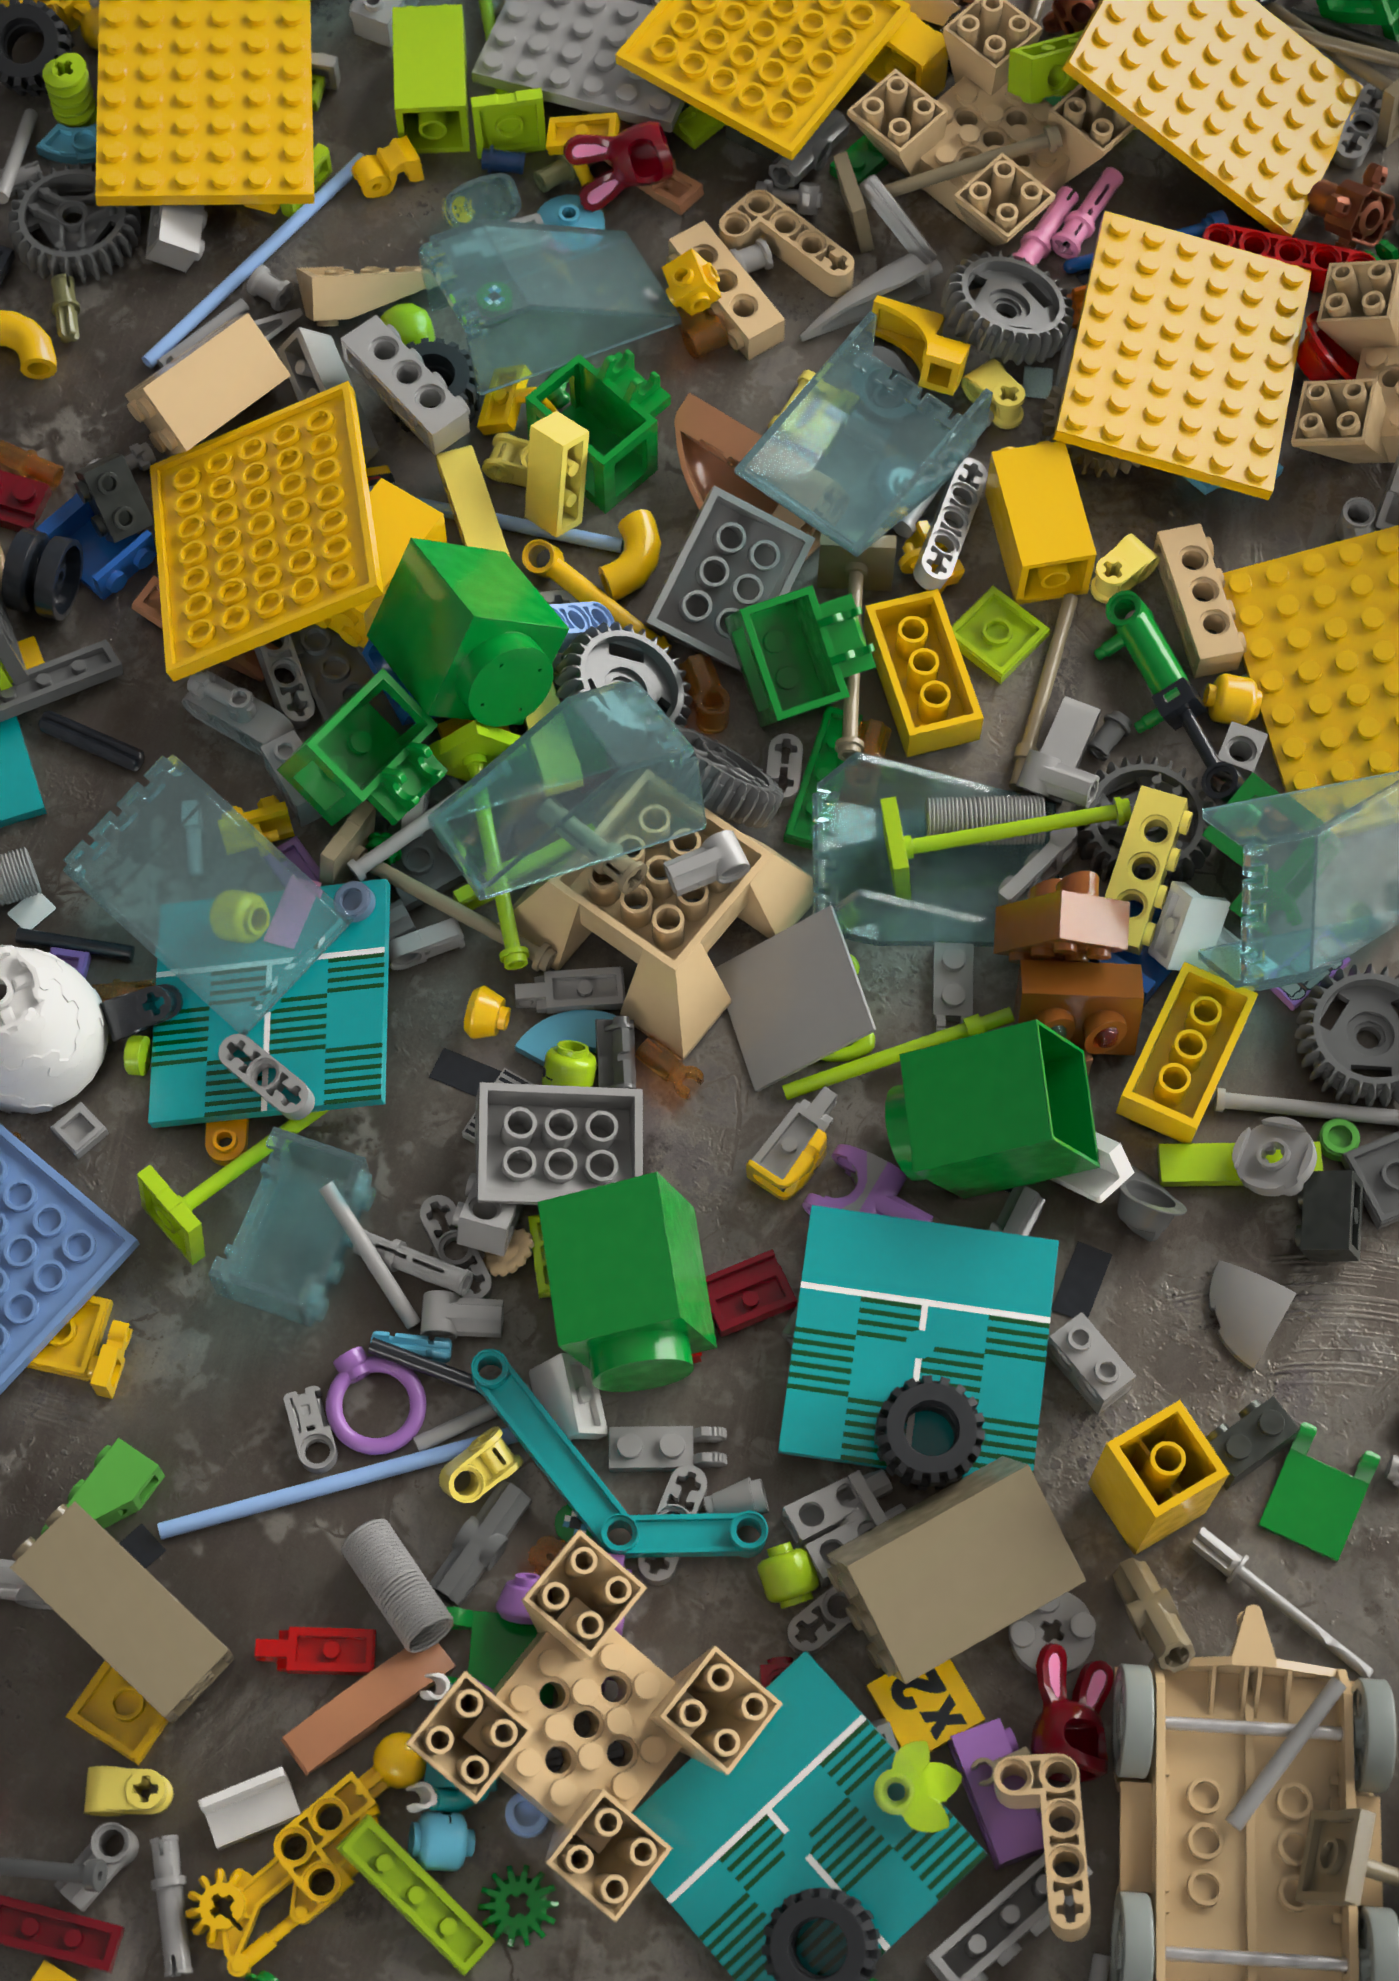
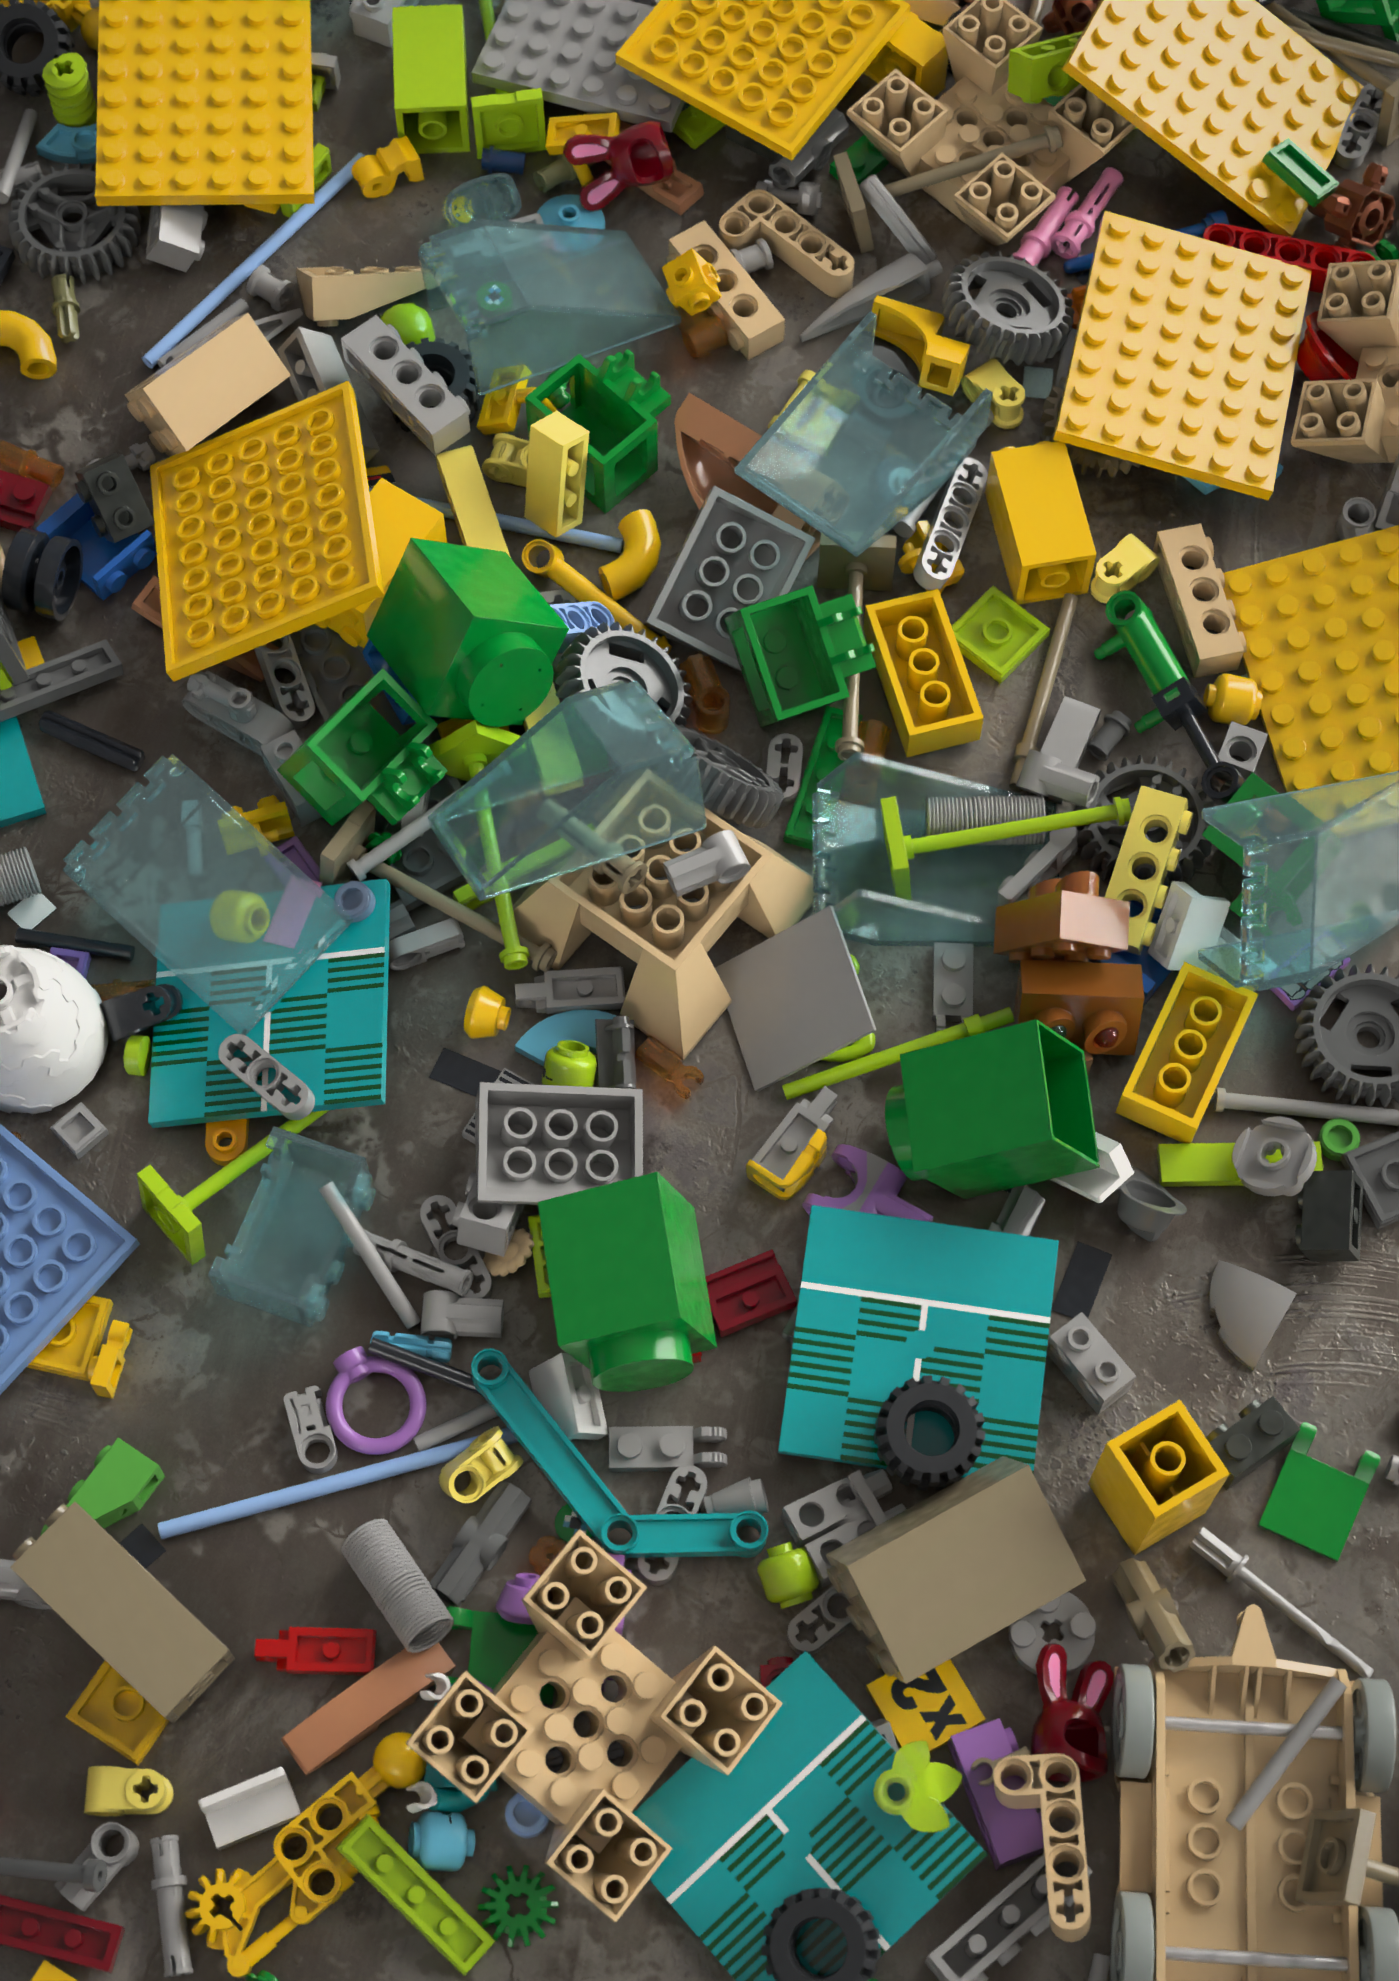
none -> green tile [1262,138,1340,207]

